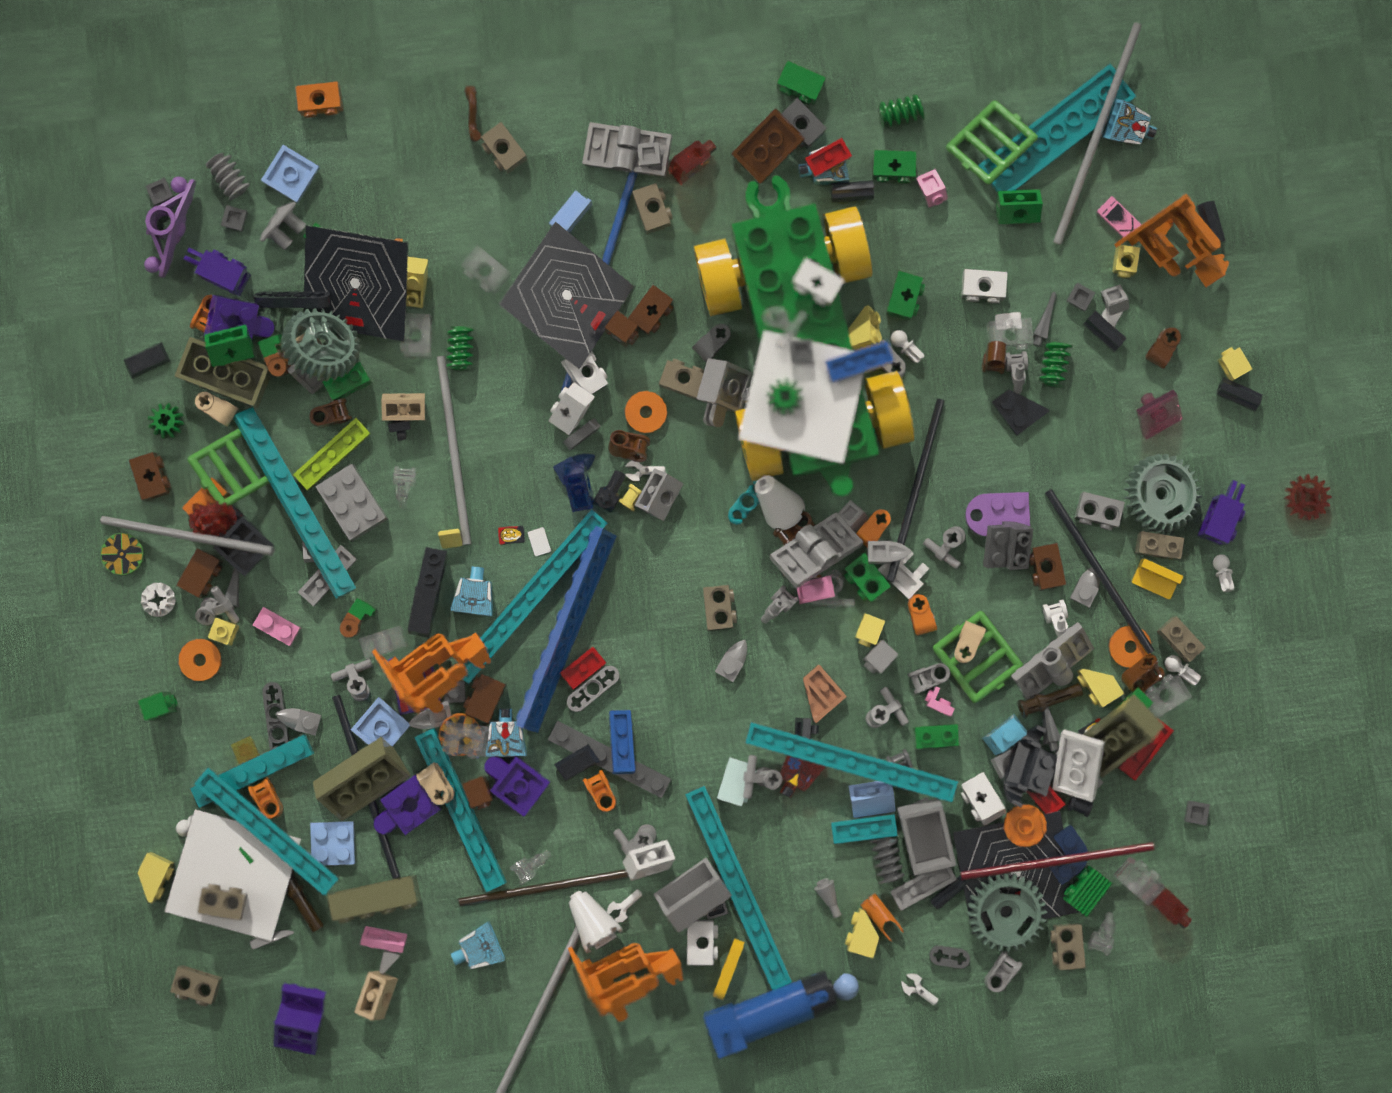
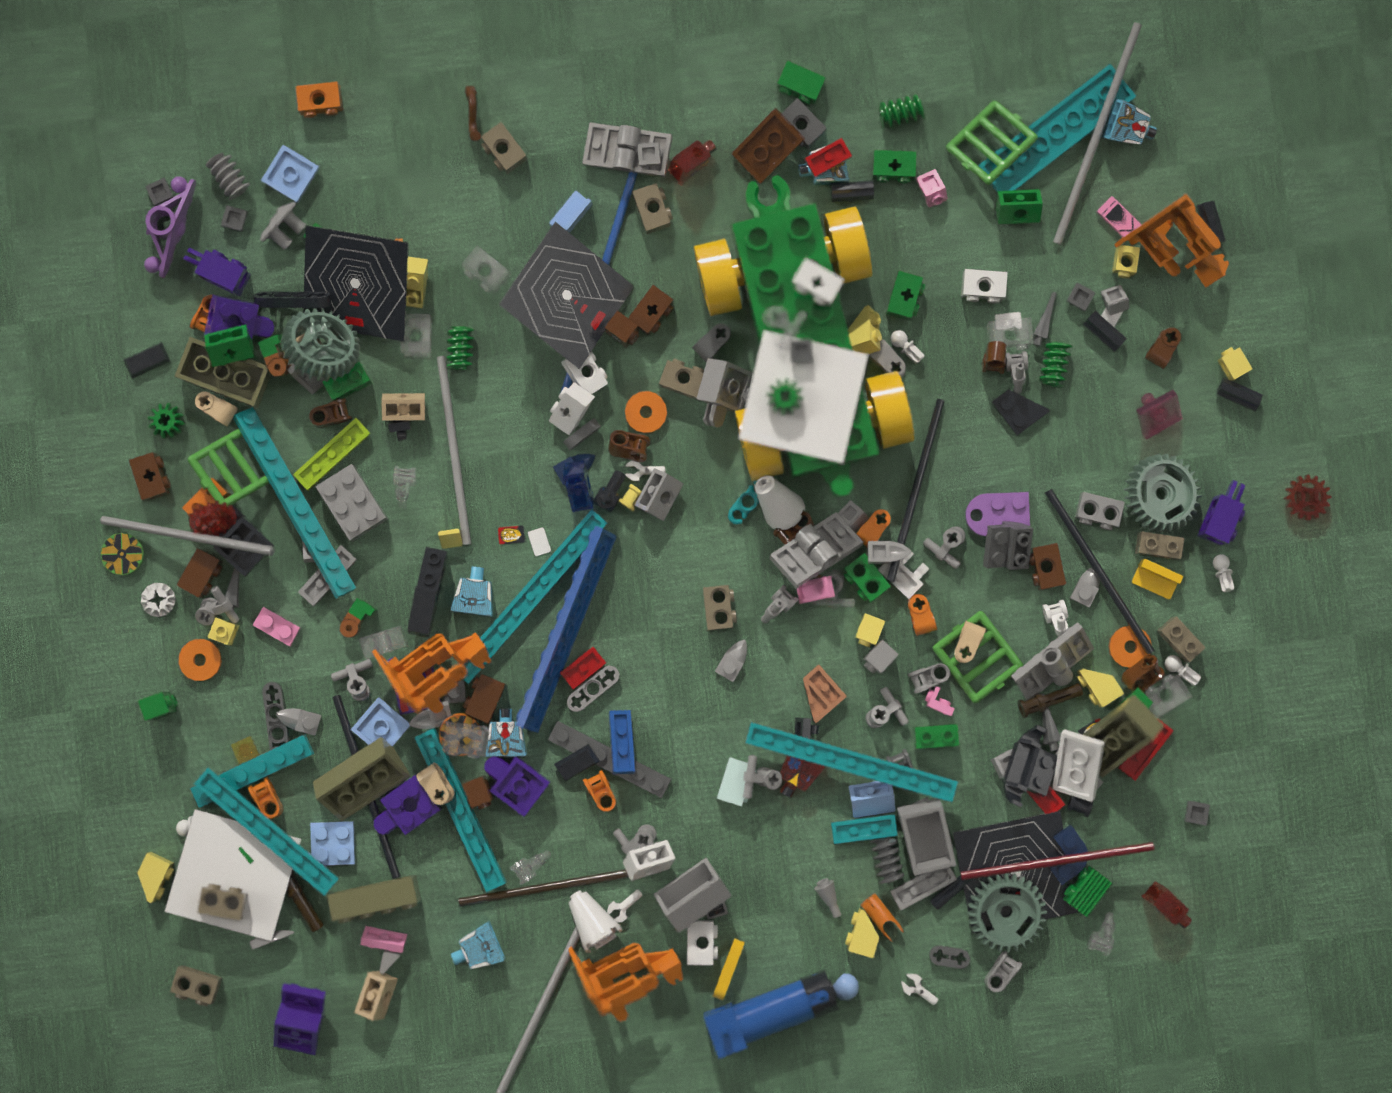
teal plate [685,786,792,990] -> none
blue plate [825,341,894,383] -> none
white brick [960,772,1006,826] -> none
medium azure torso [982,714,1027,755] -> none
orange tile [1004,804,1047,847] -> none
dark tan brick [1050,923,1086,970] -> none
clear brick [1113,857,1165,906] -> none

